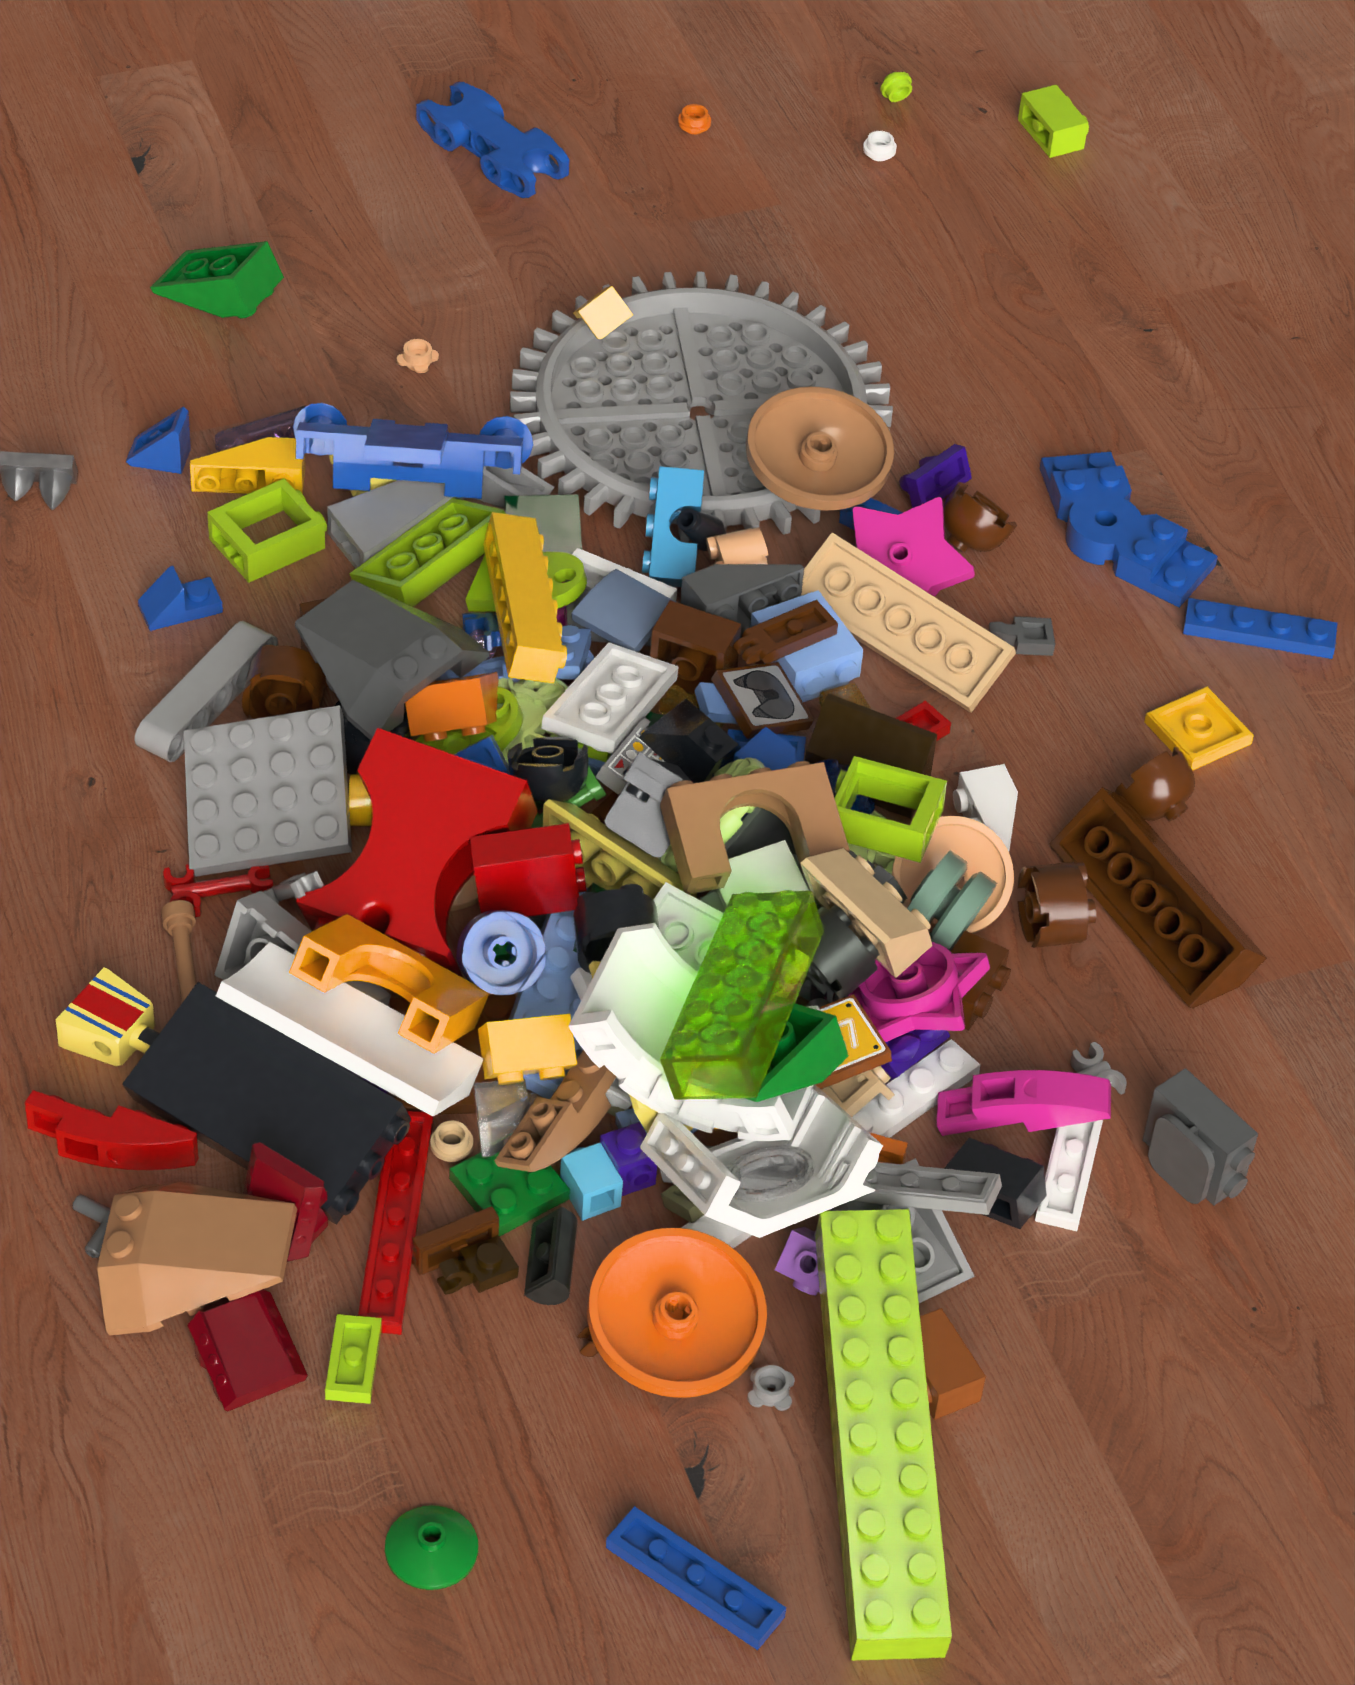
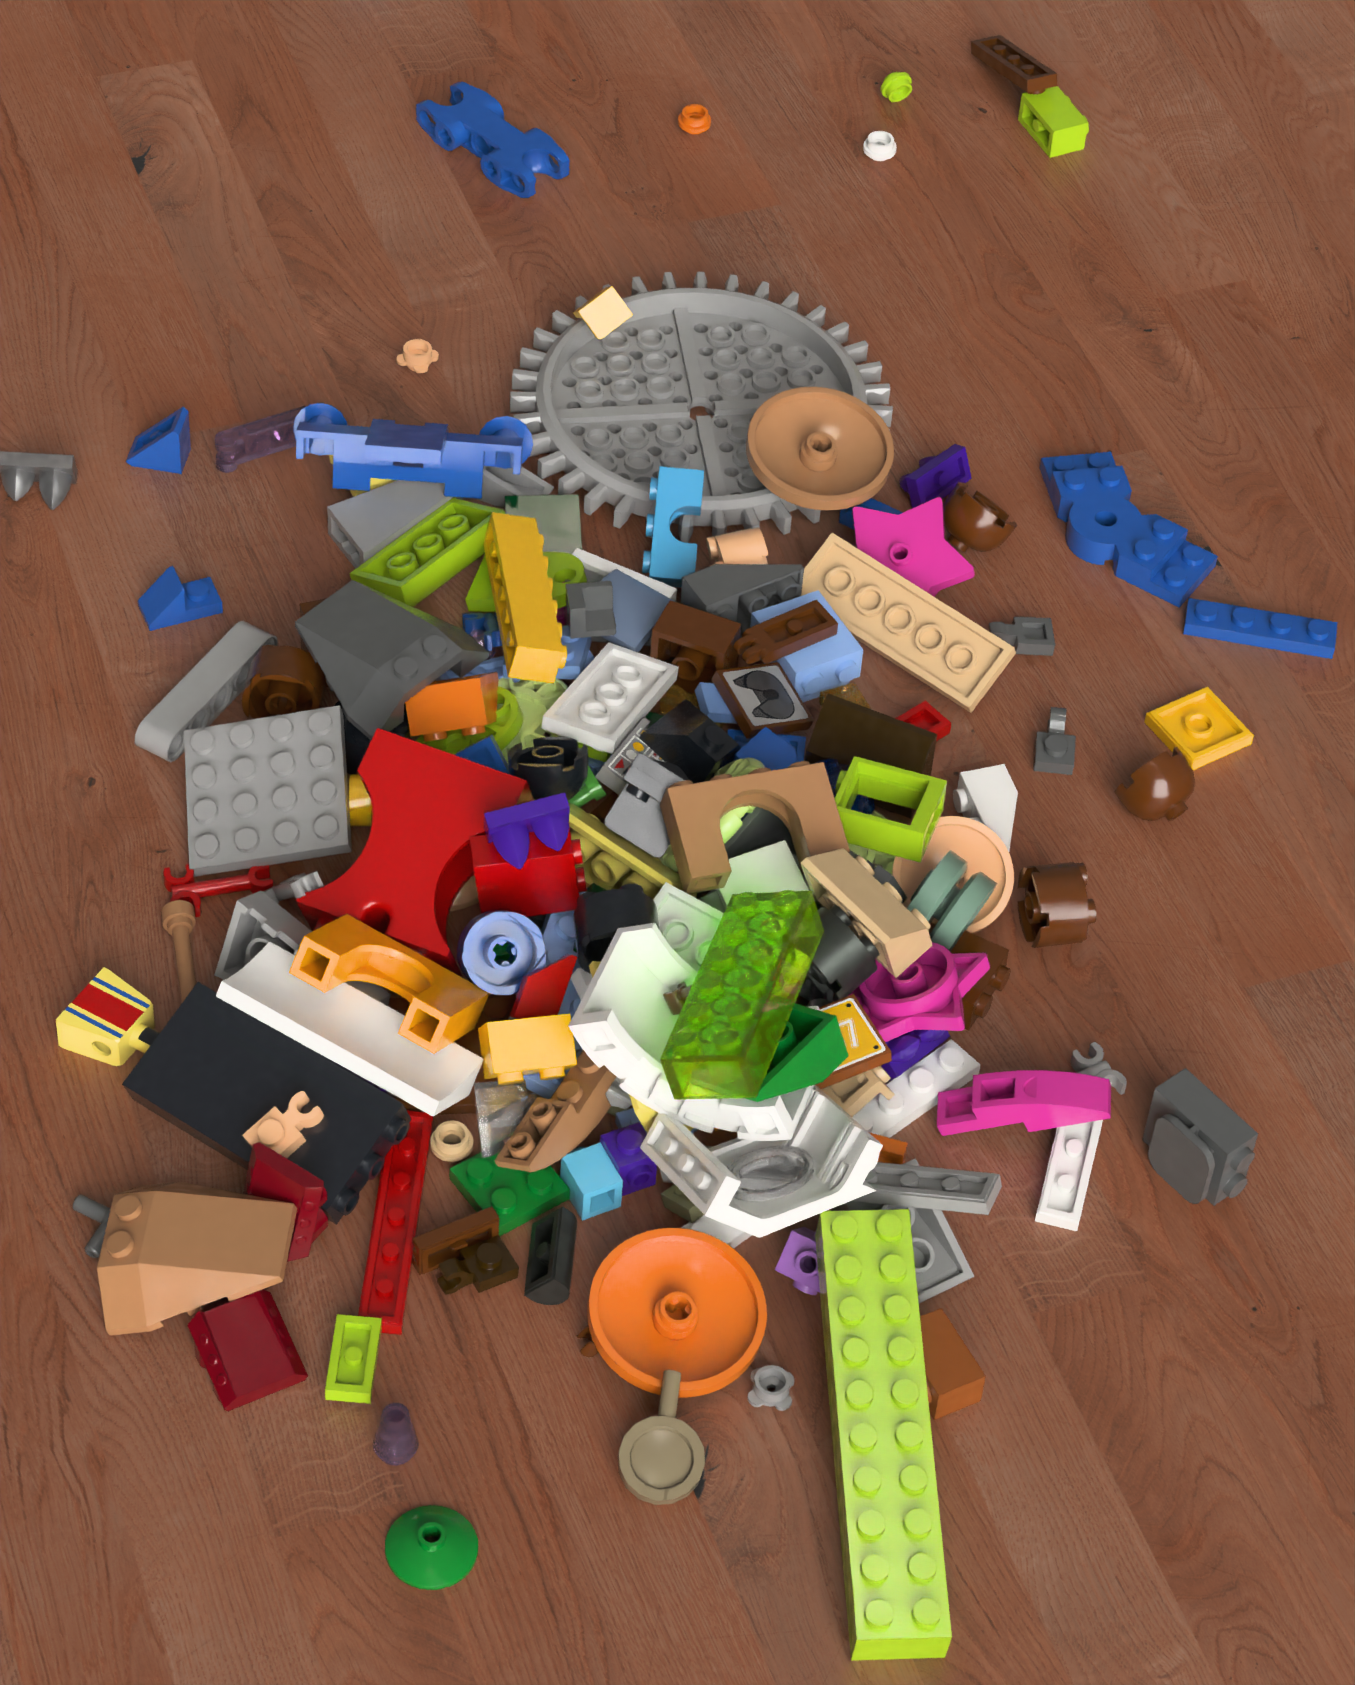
red slope [25,1090,199,1171] -> none
green slope [150,241,284,319] -> none
yellow slope [190,437,306,494] -> none
lime window [207,478,327,583] -> none
blue plate [606,1506,786,1650] -> none
black cone [677,509,726,551] -> none
black brick [944,1137,1047,1229] -> none
reddish brown slope [1049,787,1267,1008] -> none
none -> light nougat plate [242,1091,324,1158]
none -> cone [373,1403,419,1466]
none -> dark purple tile [484,792,570,869]
none -> red tile [510,954,578,1019]
none -> dark grey panel [566,581,616,639]
none -> dark tan piece [617,1370,705,1505]
none -> hand [663,982,700,1015]
none -> reddish brown plate [971,35,1057,94]
none -> dark grey plate [1034,707,1076,775]

